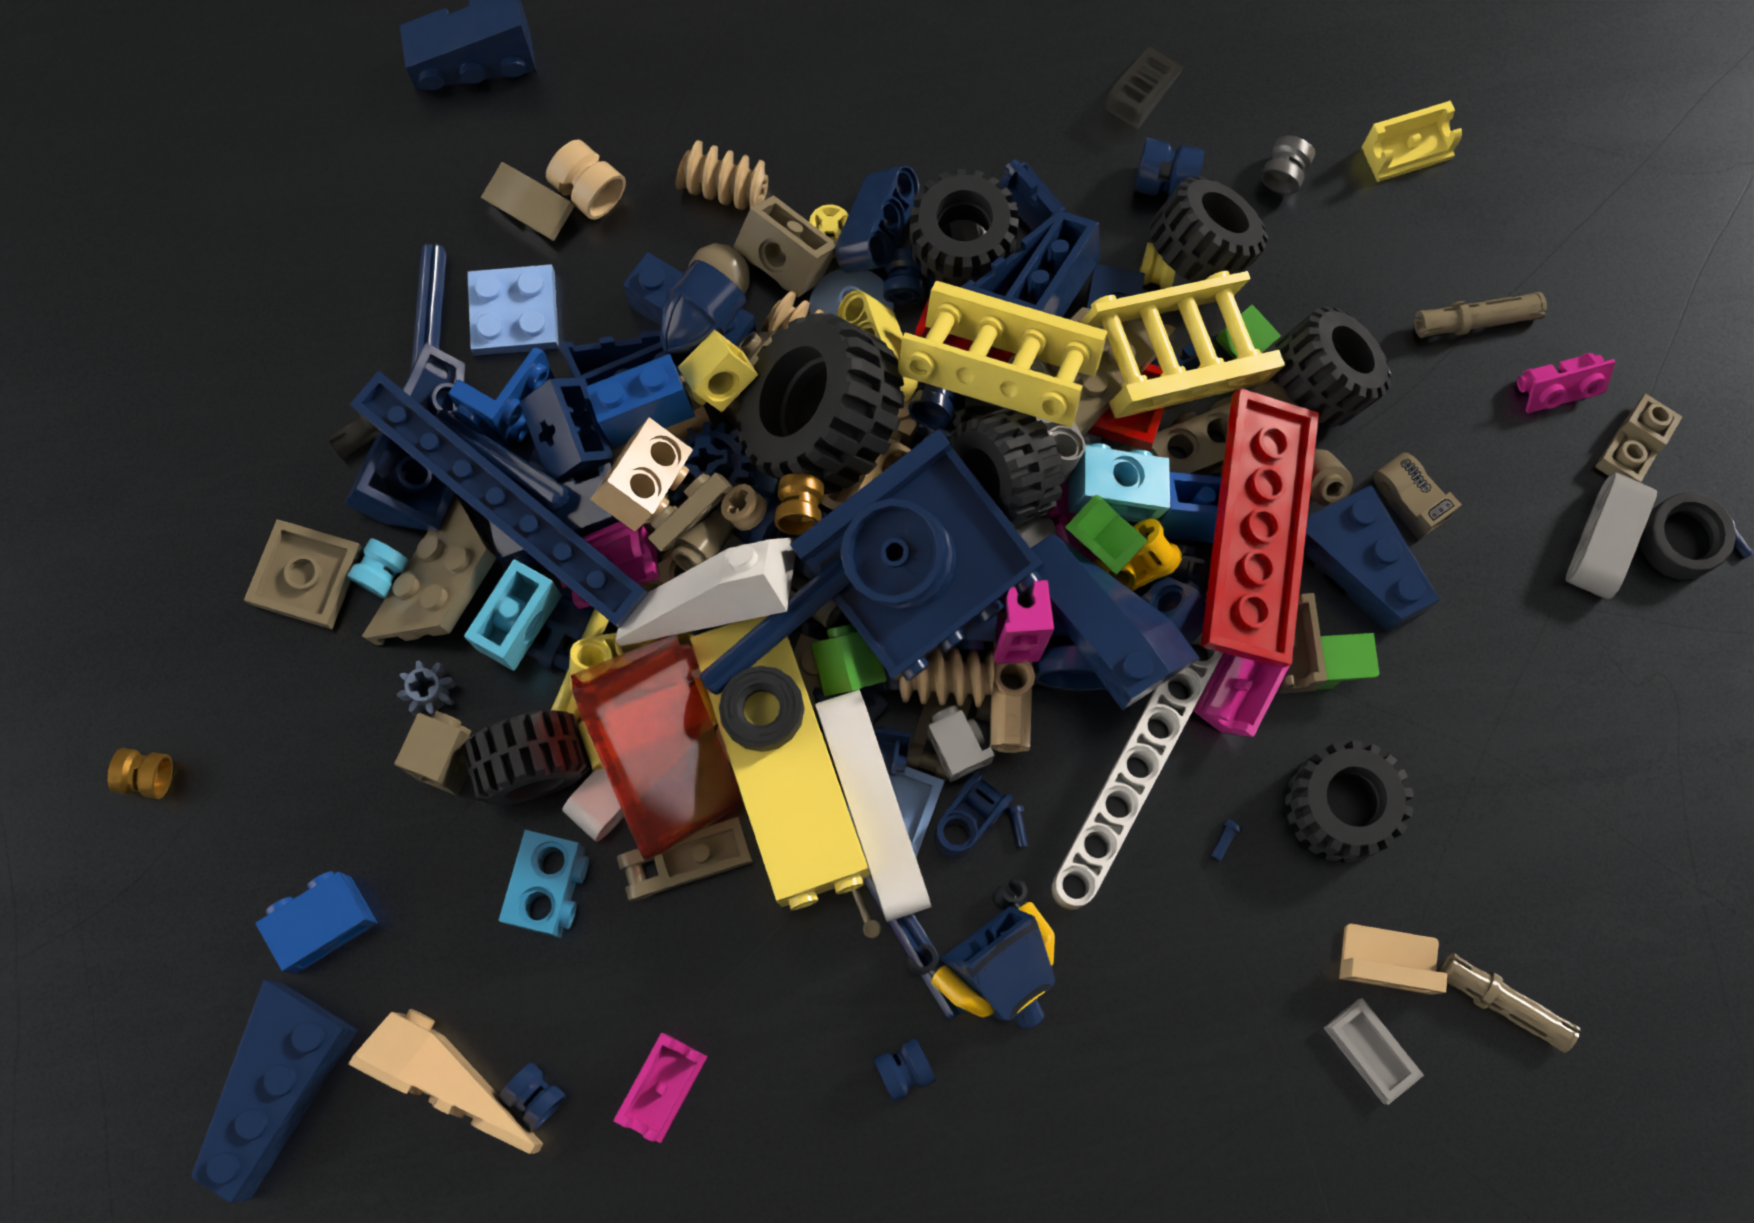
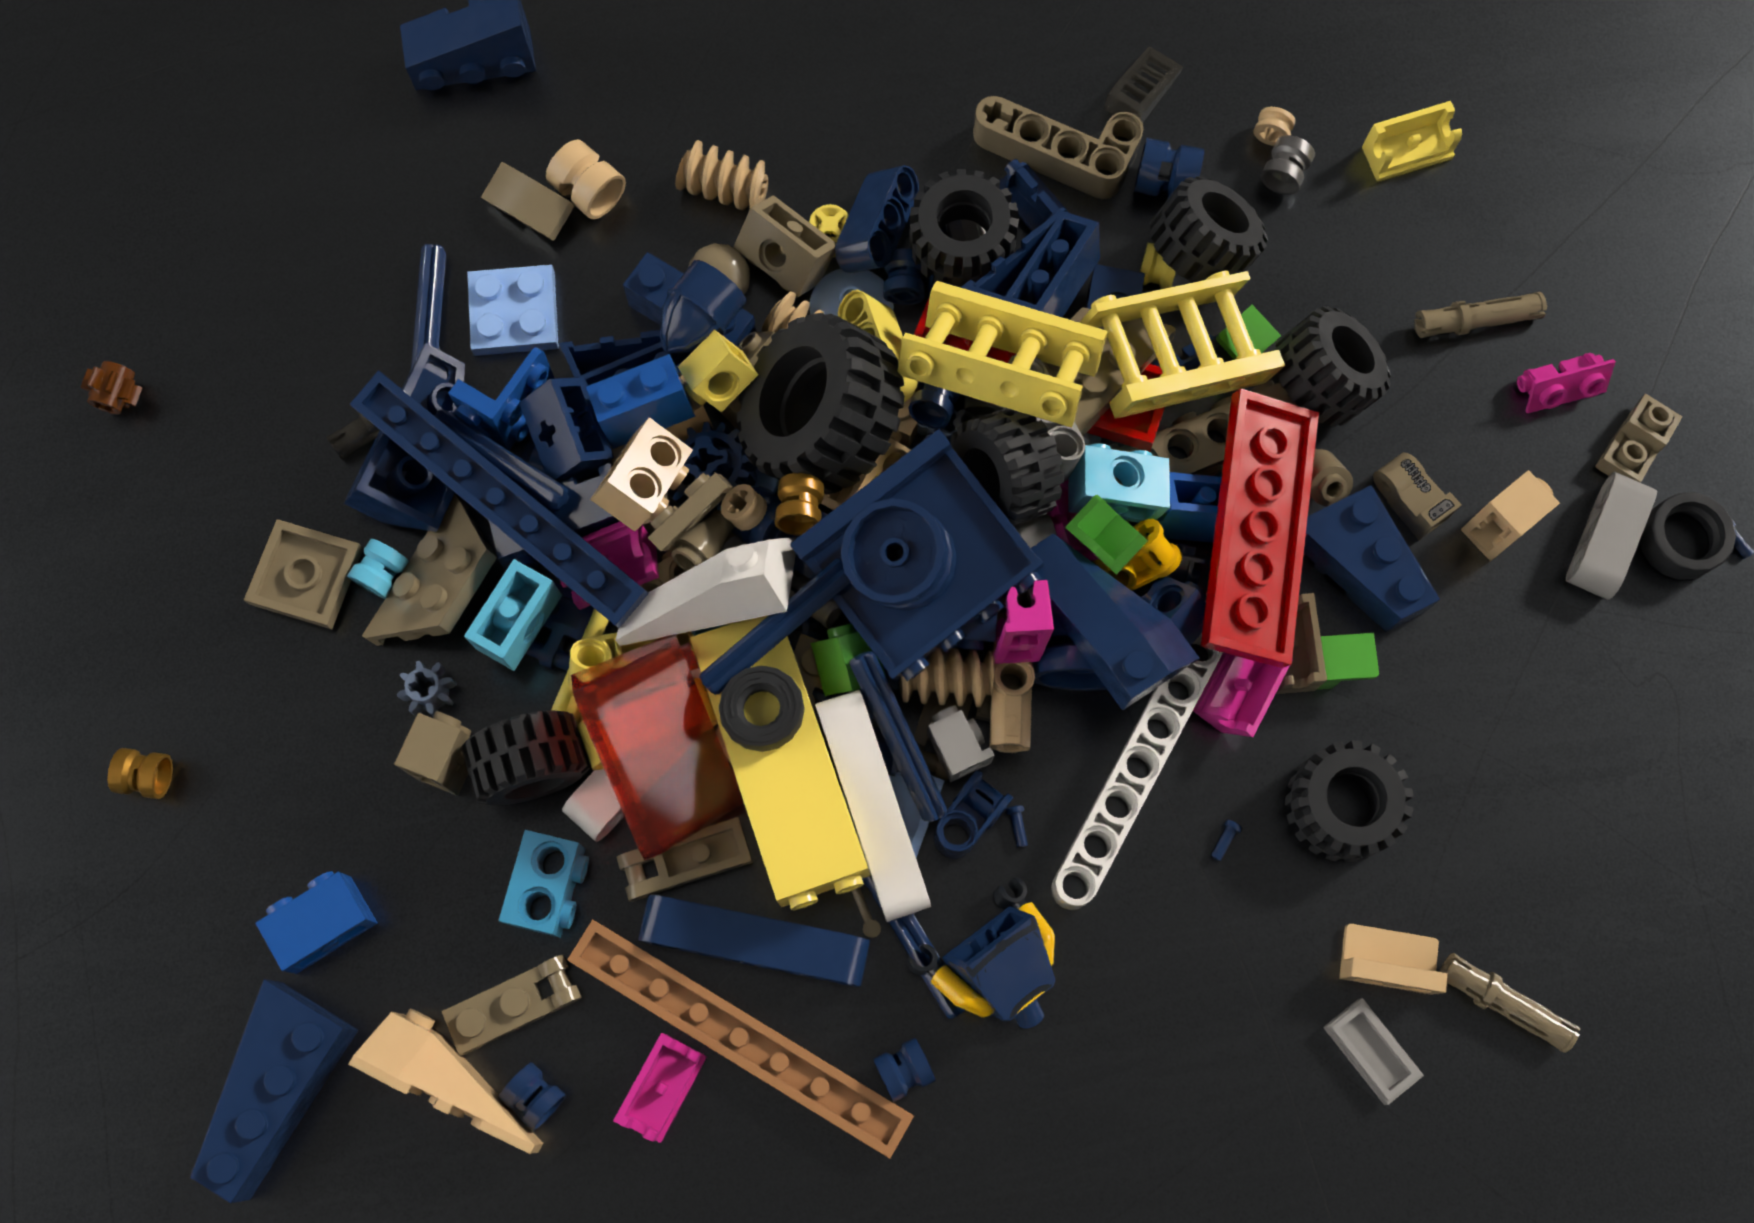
none -> reddish brown gear [80,361,143,414]
none -> dark tan plate [441,955,582,1055]
none -> medium nougat plate [567,919,914,1159]
none -> dark blue beam [638,894,870,987]
none -> dark blue axle [850,651,947,822]
none -> dark tan beam [973,96,1144,199]
none -> tan bush [1253,107,1296,146]
none -> tan brick [1461,470,1560,562]

